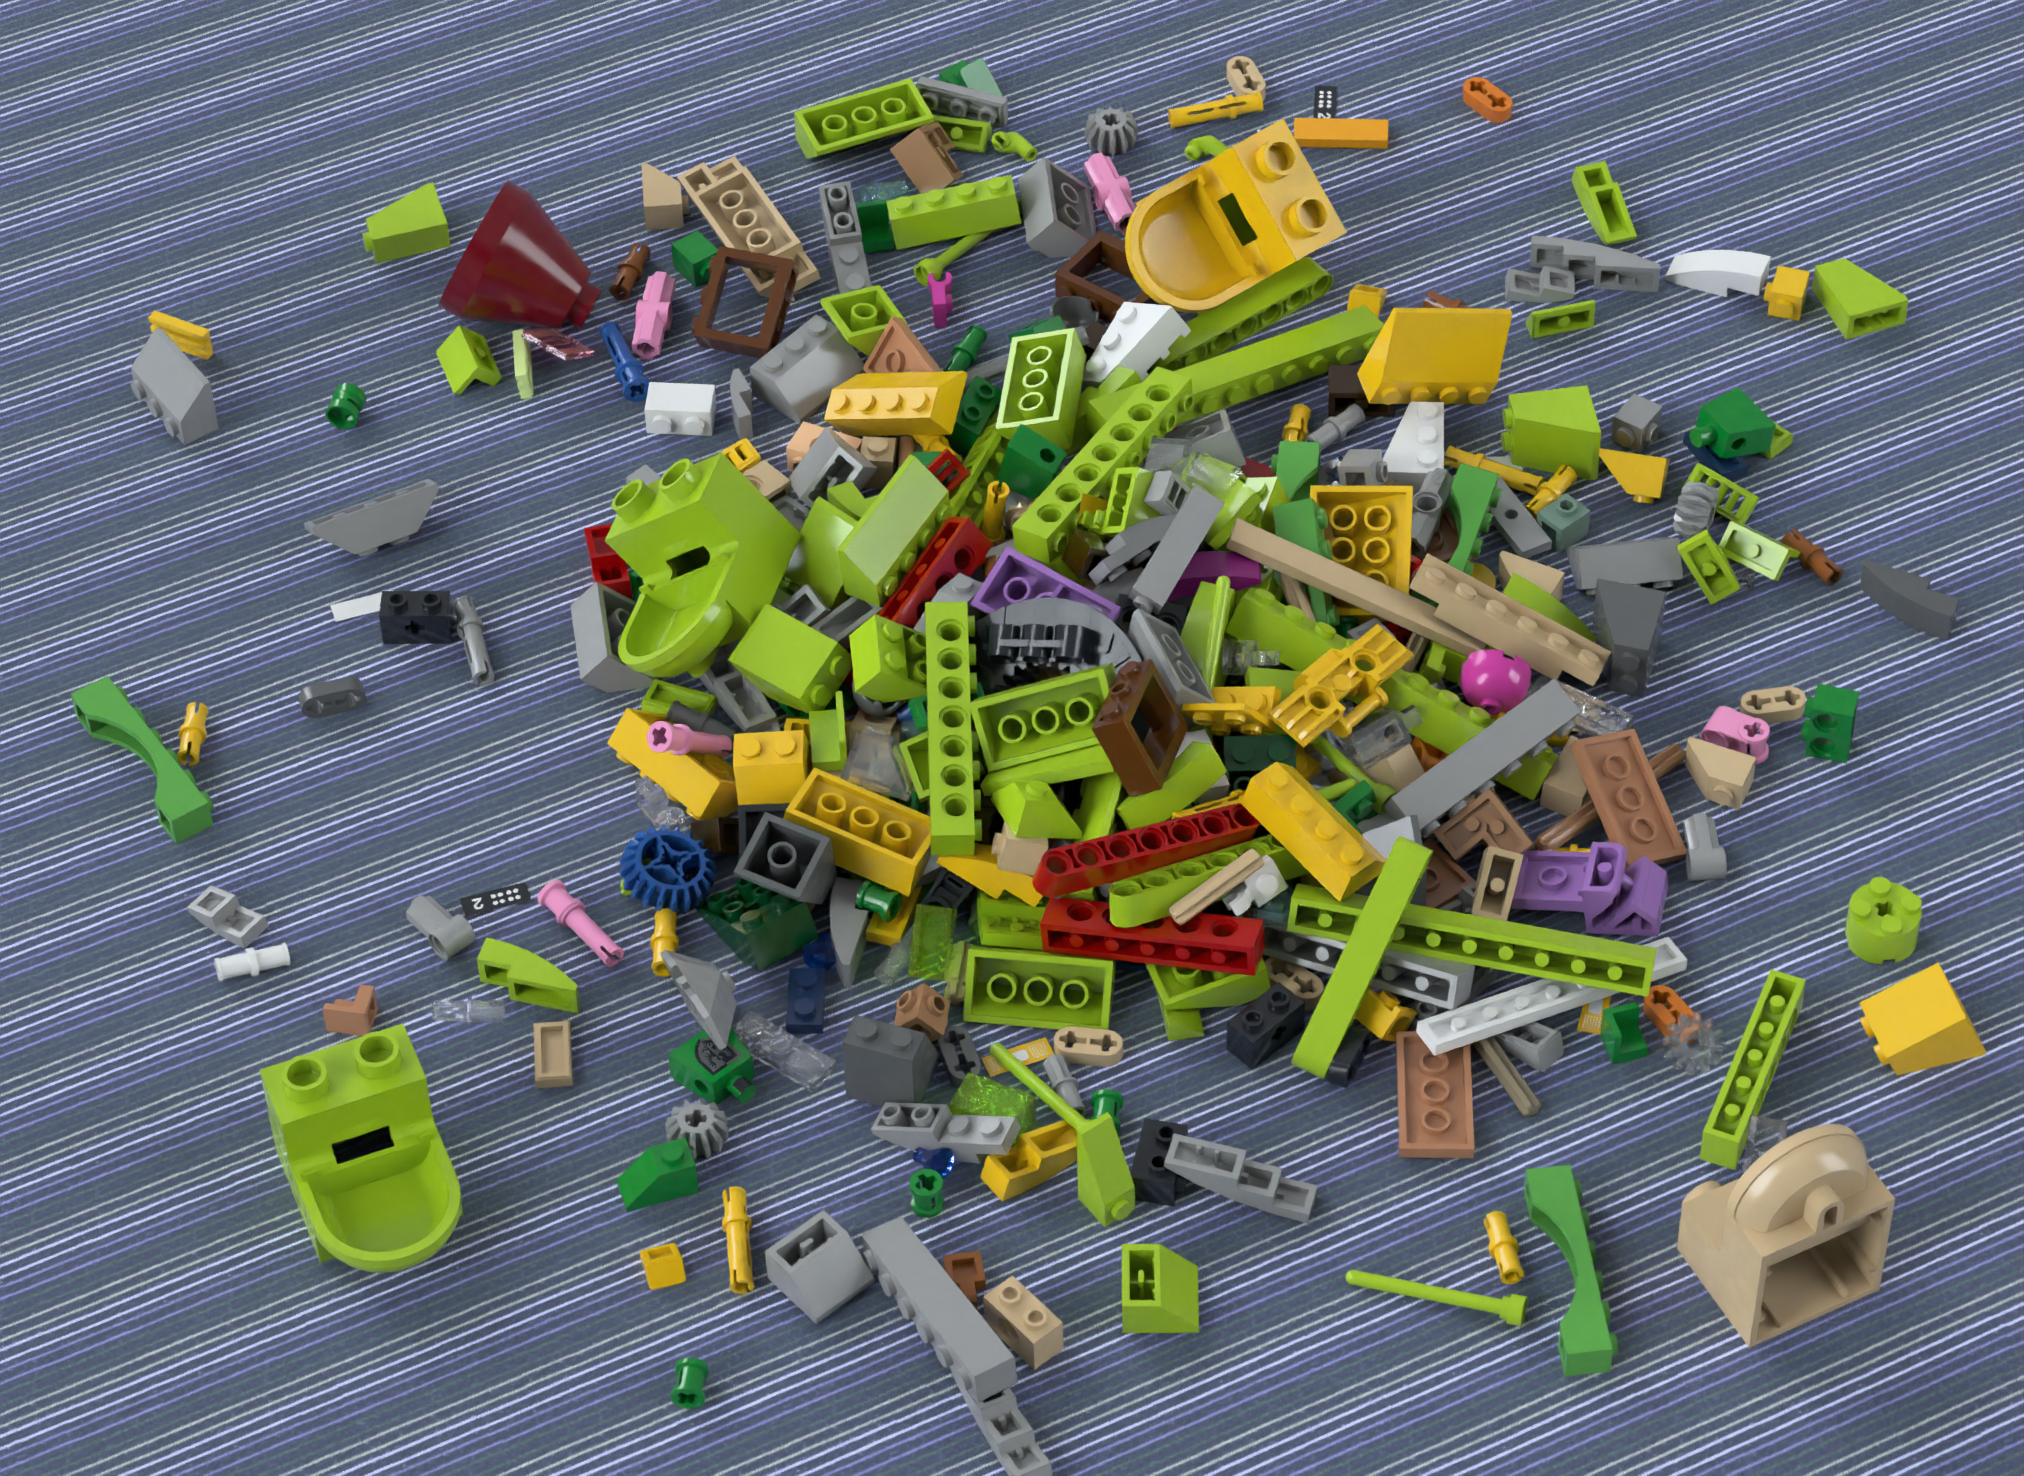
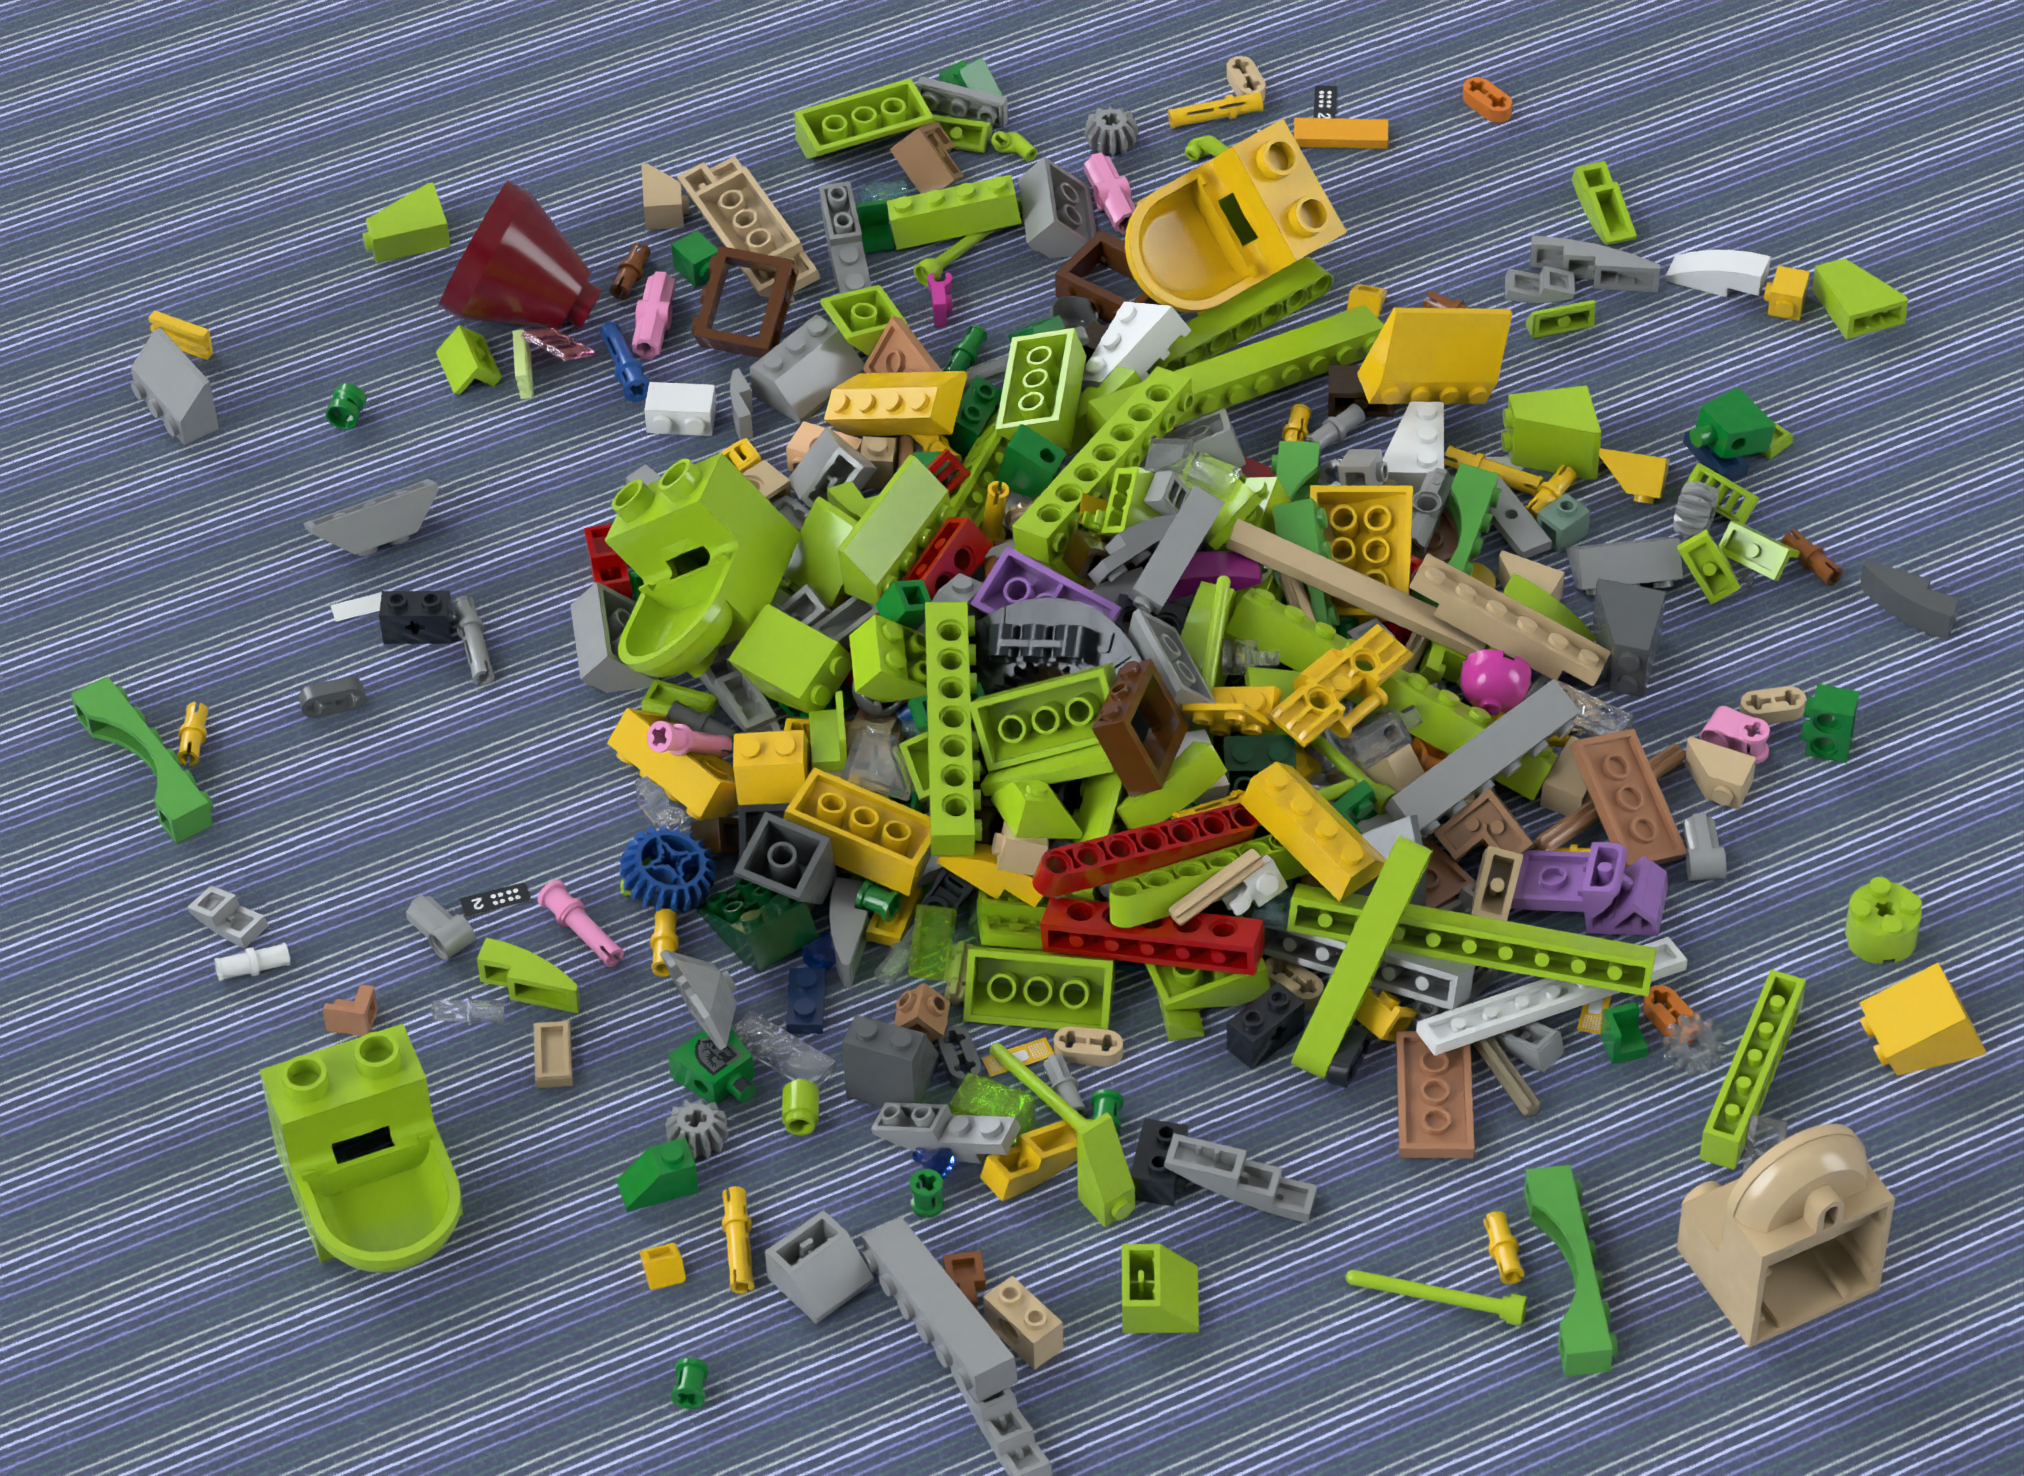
light grey brick [1611,393,1663,453] -> none
none -> lime brick [782,1079,819,1136]
none -> green brick [875,580,932,630]

